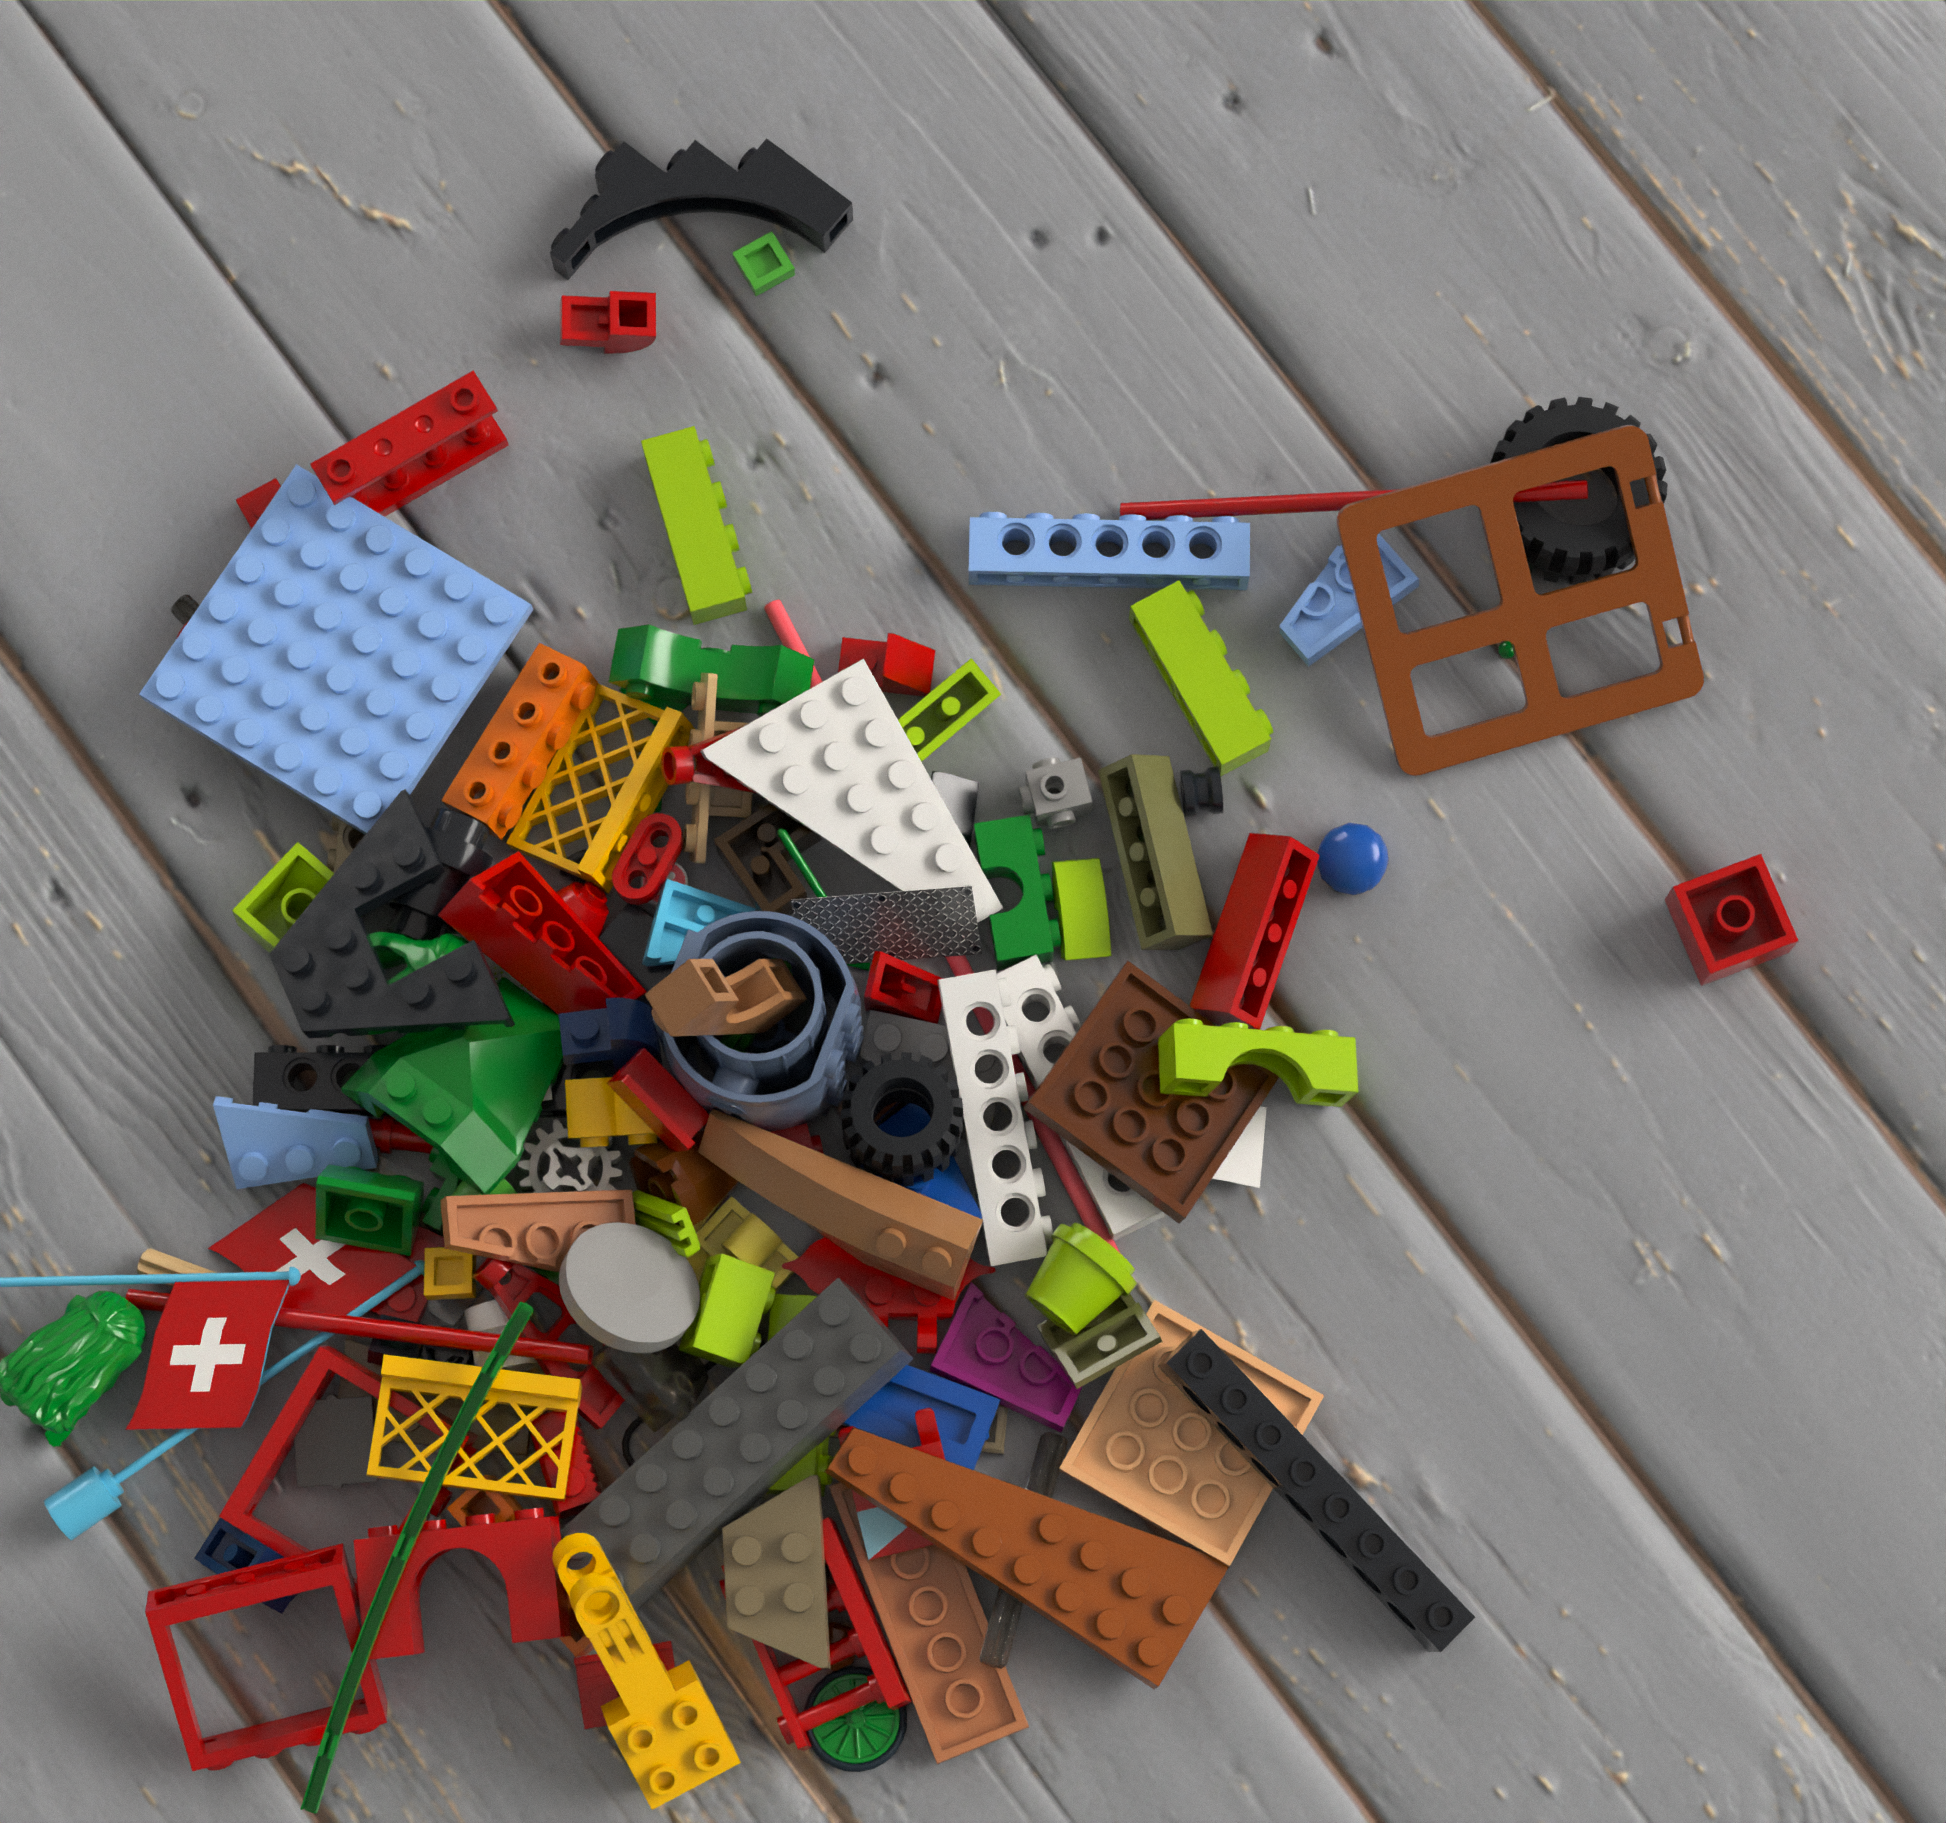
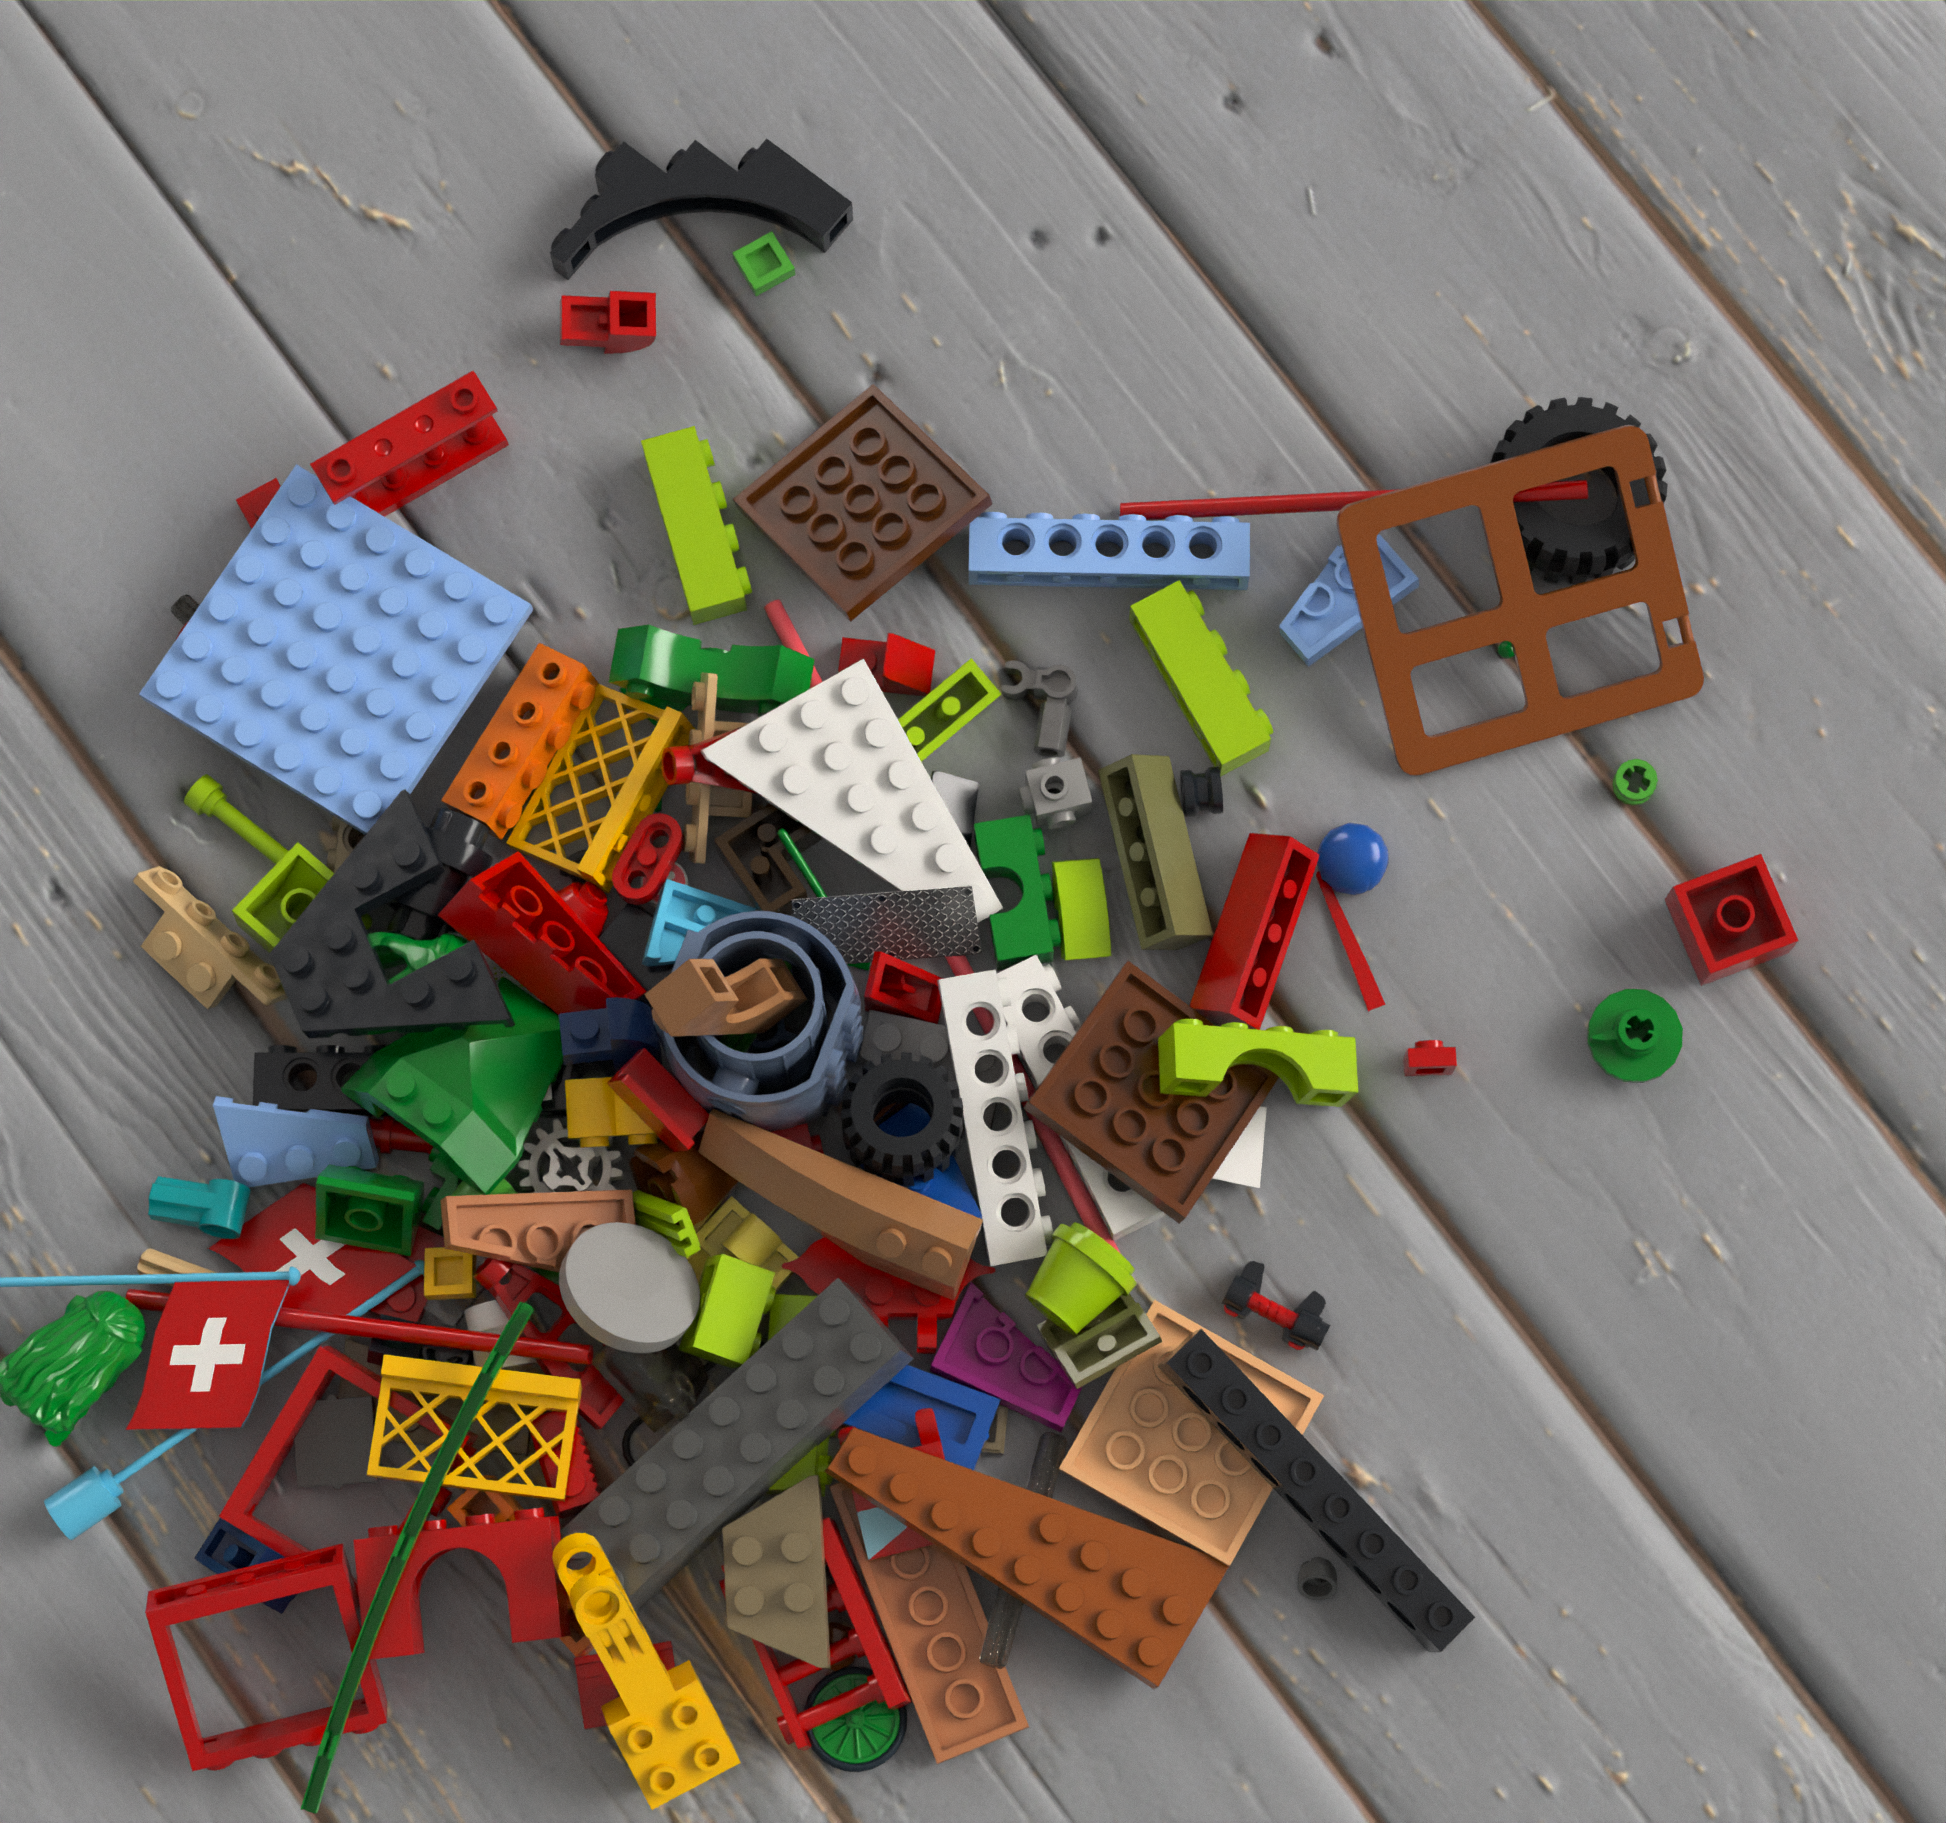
none -> tan bracket [133,866,288,1009]
none -> teal piece [148,1176,251,1239]
none -> lime piece [184,774,372,930]
none -> reddish brown plate [733,384,993,622]
none -> flat silver bar [1001,660,1078,758]
none -> black piece [1221,1261,1330,1351]
none -> dark grey hinge [1298,1557,1337,1600]
none -> red sticker [1316,871,1386,1011]
none -> red plate [1403,1040,1457,1076]
none -> green piece [1587,989,1683,1083]
none -> bright green bush [1612,759,1658,806]

